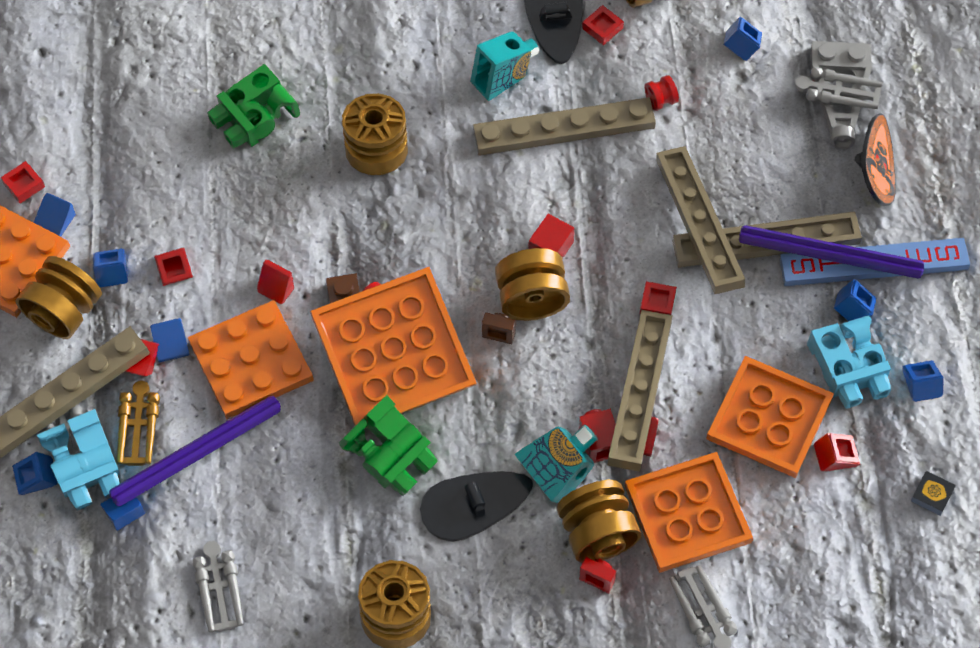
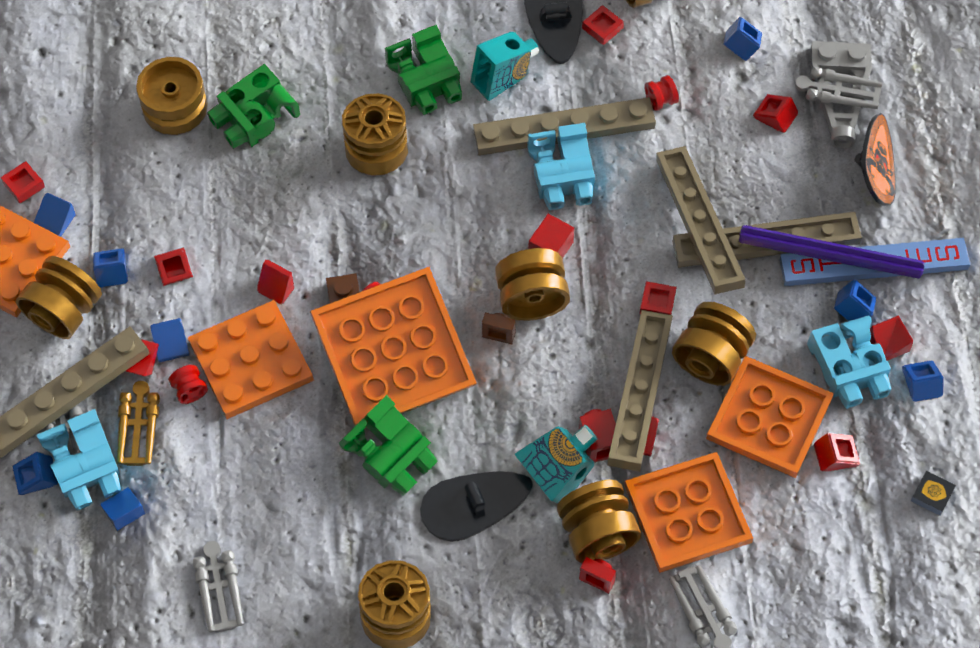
dark purple axle [109,396,281,506] -> none
none -> pearl gold wheel [136,57,208,135]
none -> red wheel [168,365,208,404]
none -> green hips [385,24,462,115]
none -> medium azure hips [527,123,595,210]
none -> pearl gold wheel [672,302,756,386]
none -> red slope [753,94,798,133]
none -> red slope [870,315,913,361]

